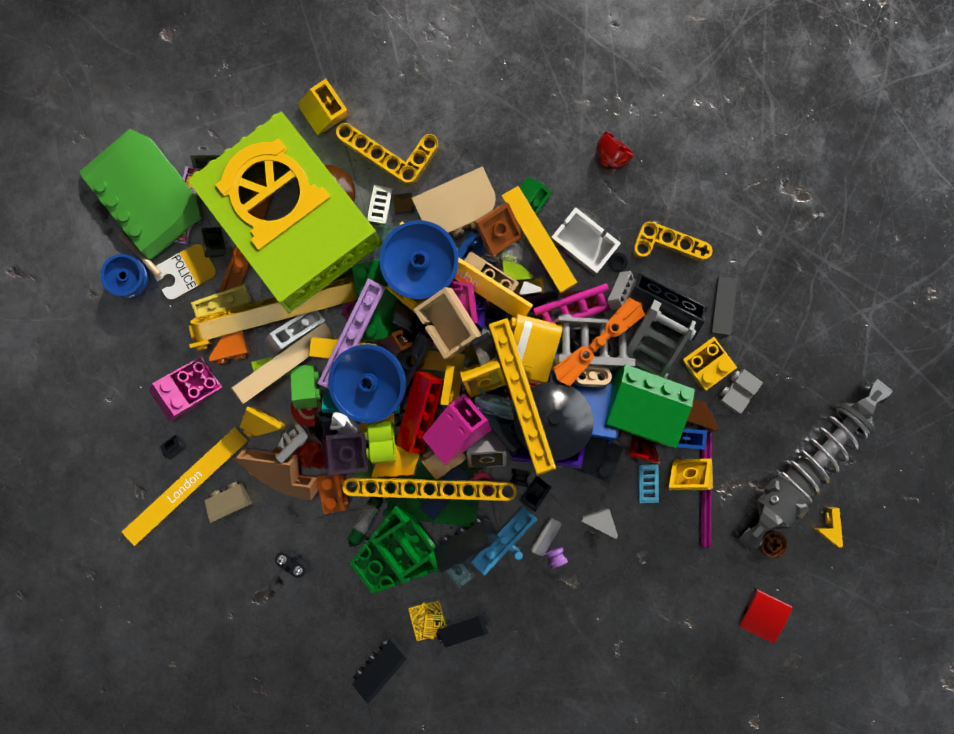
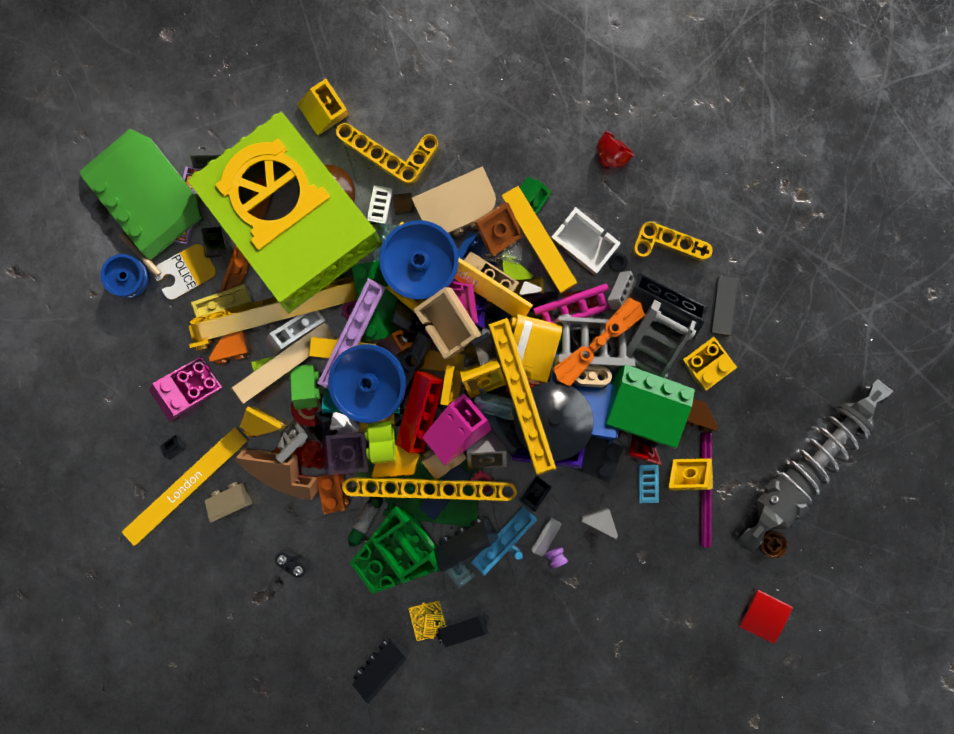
black wheel [510,469,530,487] -> none
blue slope [677,429,707,450] -> none
light grey brick [719,369,763,414] -> none
yellow slope [814,507,843,547] -> none

